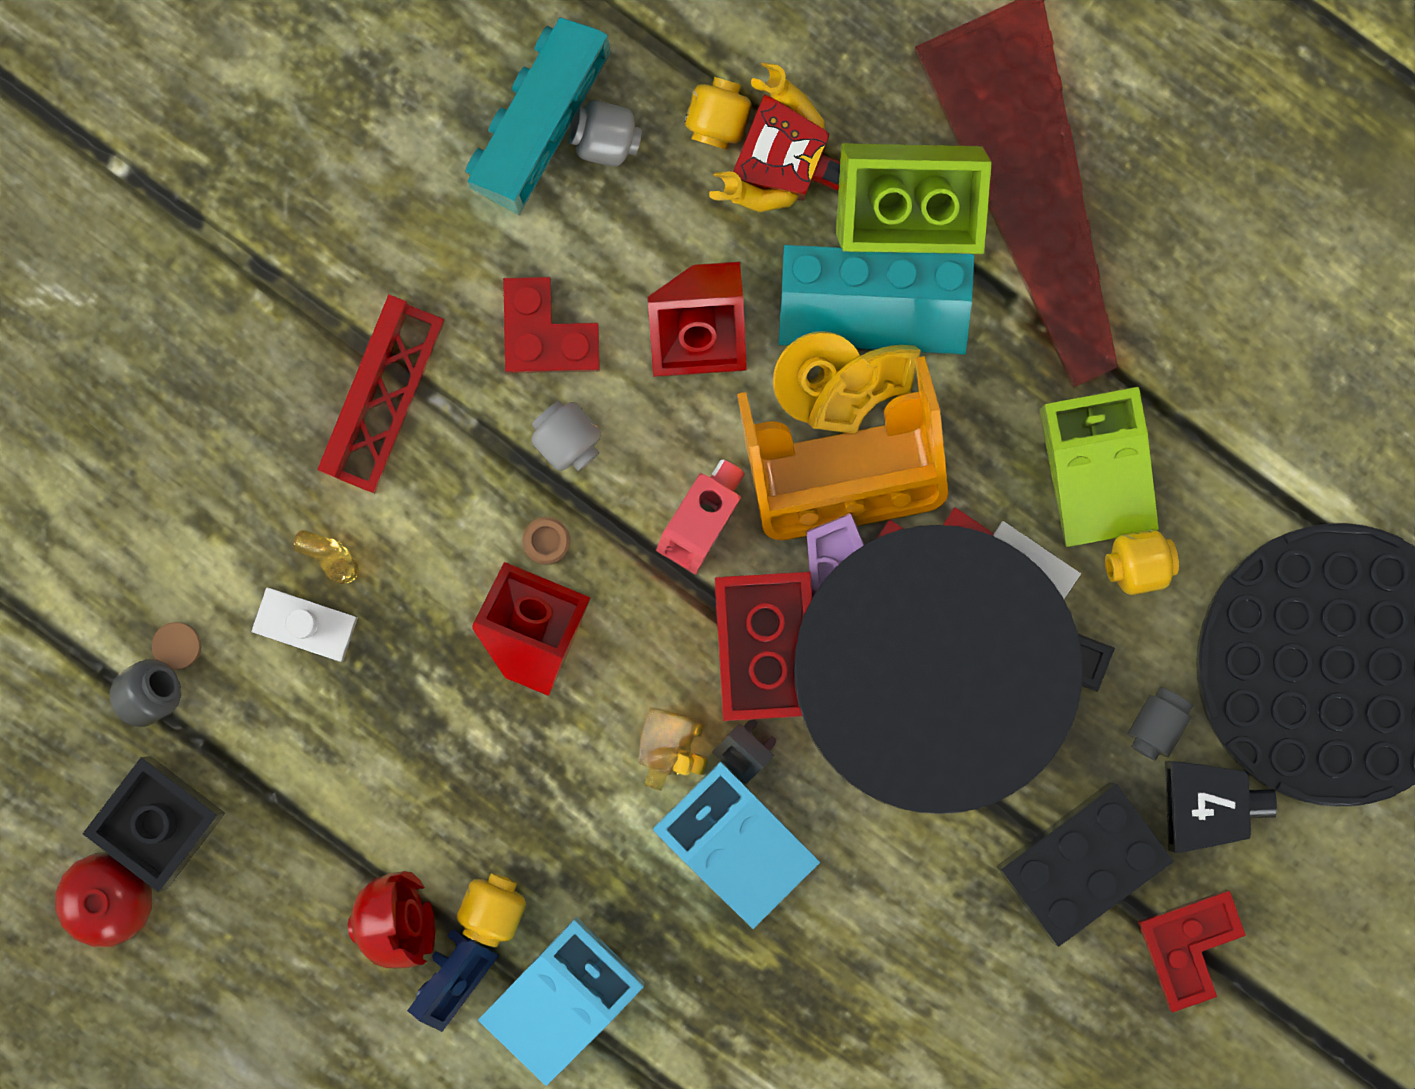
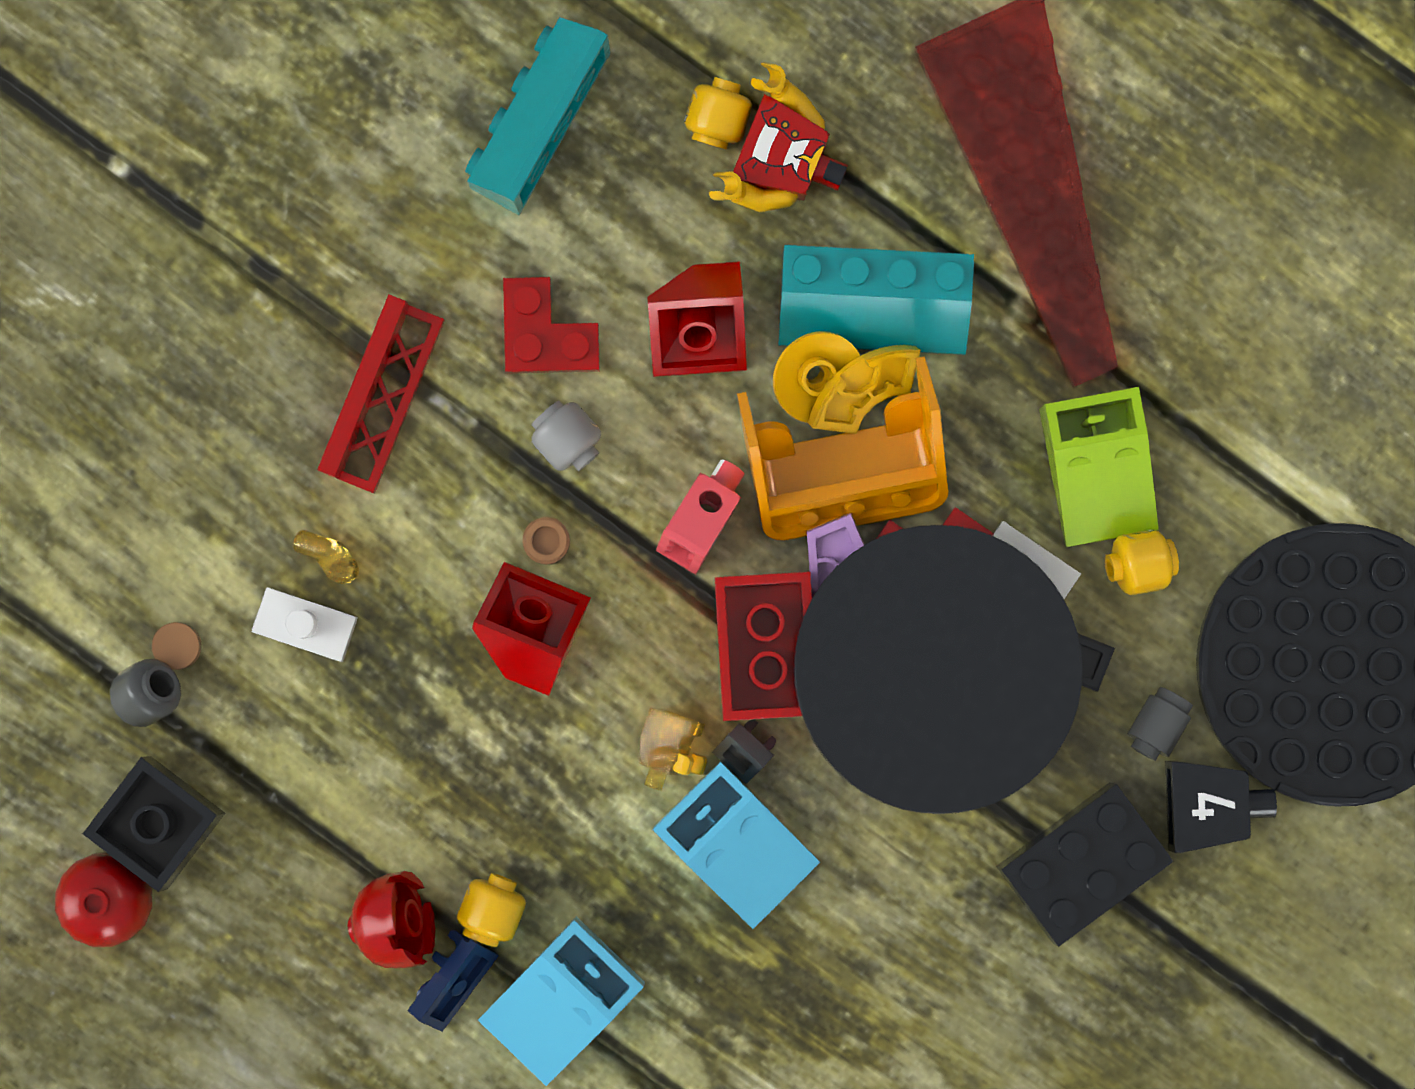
light grey head [569,100,642,167] -> none
lime brick [836,143,991,254] -> none
red plate [1138,890,1246,1013] -> none

